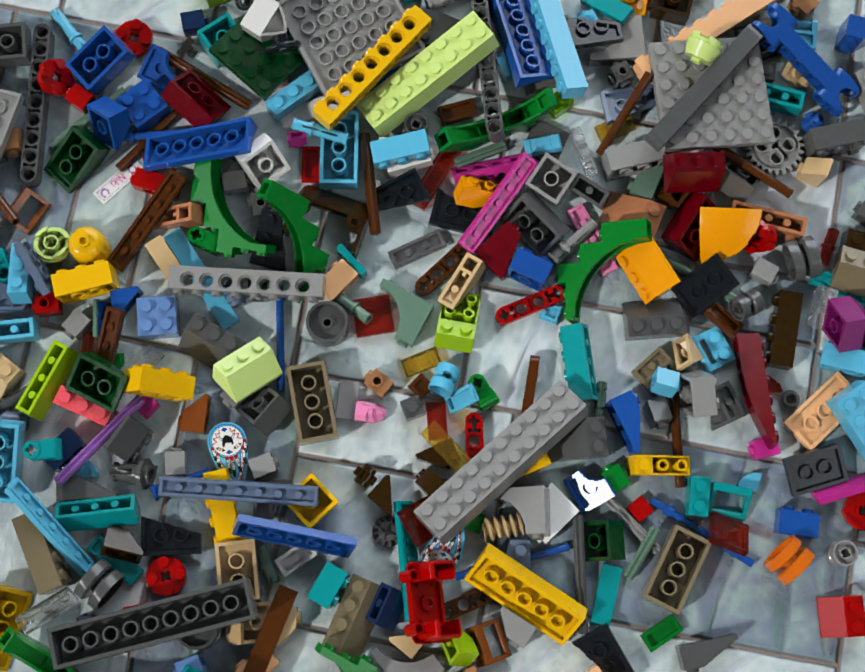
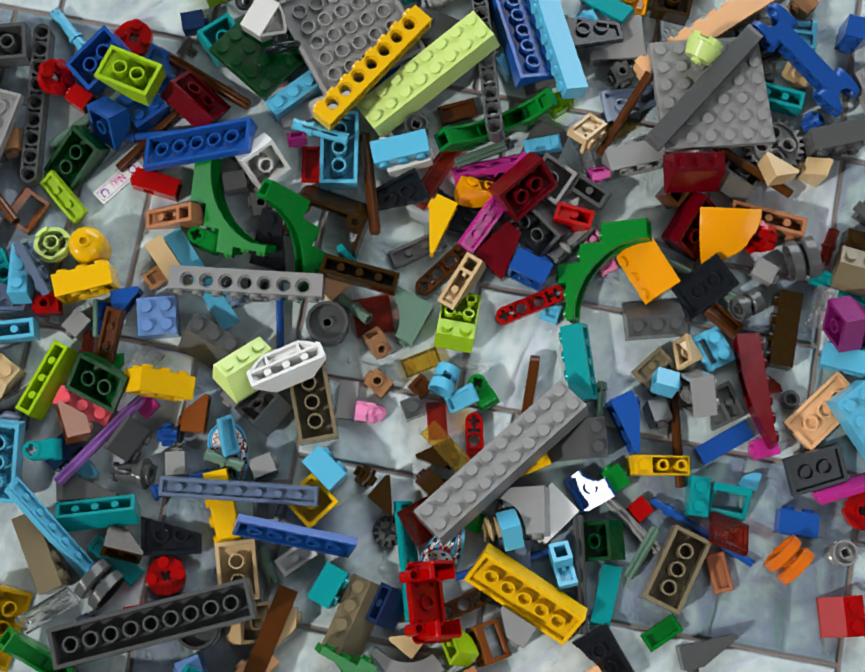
reddish brown tile [106,168,188,272] -> none
nougat slope [598,191,666,239] -> none
sand green slope [627,165,663,200] -> none
none -> lime tile [39,170,89,225]
none -> slope [56,401,93,445]
none -> lime slope [94,45,166,107]
none -> medium nougat plate [141,265,168,292]
none -> blue gear [157,423,179,447]
none -> sand green pin [203,448,245,473]
none -> medium azure tile [216,414,240,457]
none -> white wedge [246,340,327,393]
none -> medium azure brick [302,445,348,493]
none -> dark brown brick [319,253,400,296]
none -> medium nougat brick [361,326,393,360]
none -> yellow slope [427,194,458,258]
none -> clear tile [453,358,493,371]
none -> dark red slope [488,152,559,223]
none -> medium azure slope [495,508,525,552]
none -> medium azure brick [548,540,578,590]
none -> red slope [553,201,595,232]
none -> tan bracket [567,113,608,154]
none -> dark pink plate [586,166,611,182]
none -> blue tile [694,420,754,465]
none -> nougat tile [705,551,734,595]
none -> tan slope [757,151,800,186]

